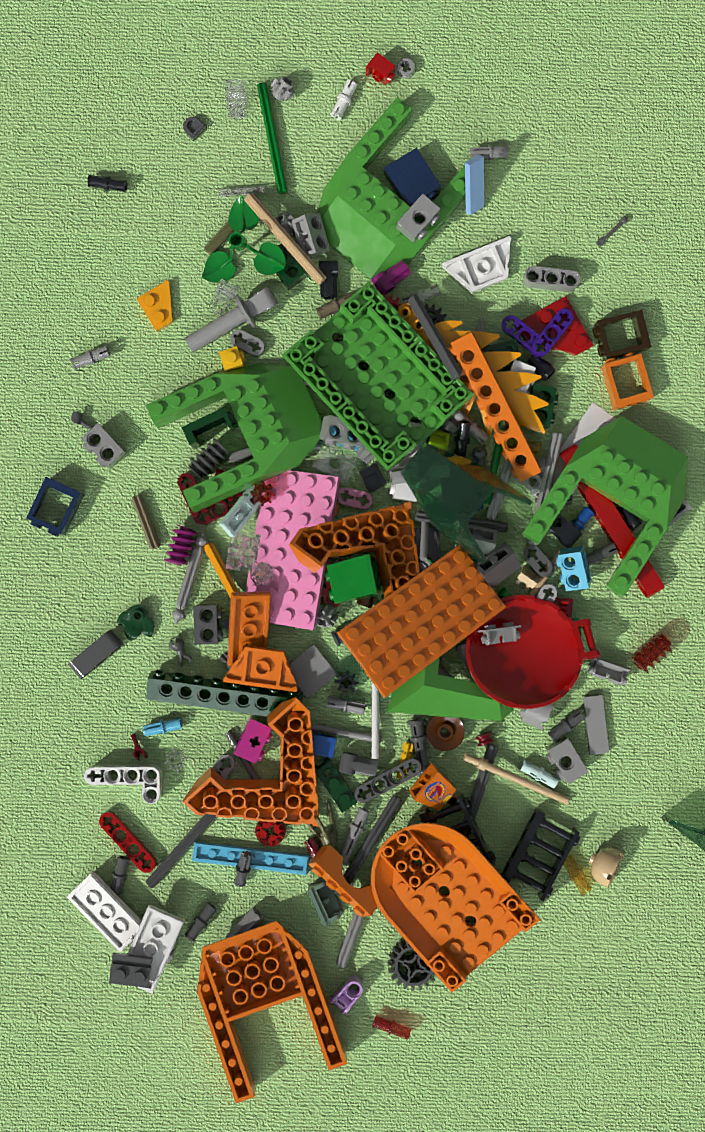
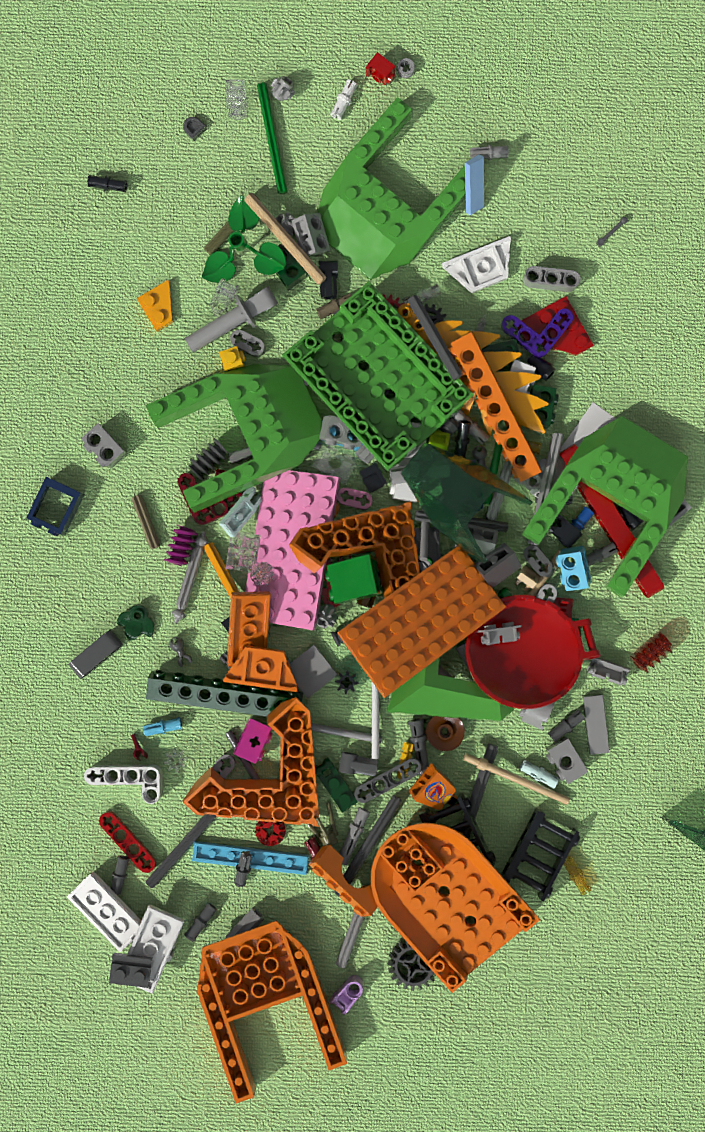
light grey pin [70,345,111,370] -> none
dark grey hand [71,412,94,430] -> none
dark green panel [181,407,236,450] -> none
dark grey brick [193,605,223,645] -> none
white piece [215,186,271,197] -> none
clear red gear [250,480,275,506] -> none
sand green hinge [307,879,343,926] -> none
blue brick [312,733,337,758] -> none
light grey axle [327,695,366,714] -> none
magenta piece [371,260,411,295] -> none
clear red axle [372,1015,411,1039] -> none
dark blue brick [384,147,441,207] -> none
light grey brick [397,194,440,243] -> none
dark red bush [475,731,494,746] -> none
tan cylinder [589,847,625,888] -> none
dark brown window [592,310,651,361] -> none
orange window [601,352,654,411] -> none

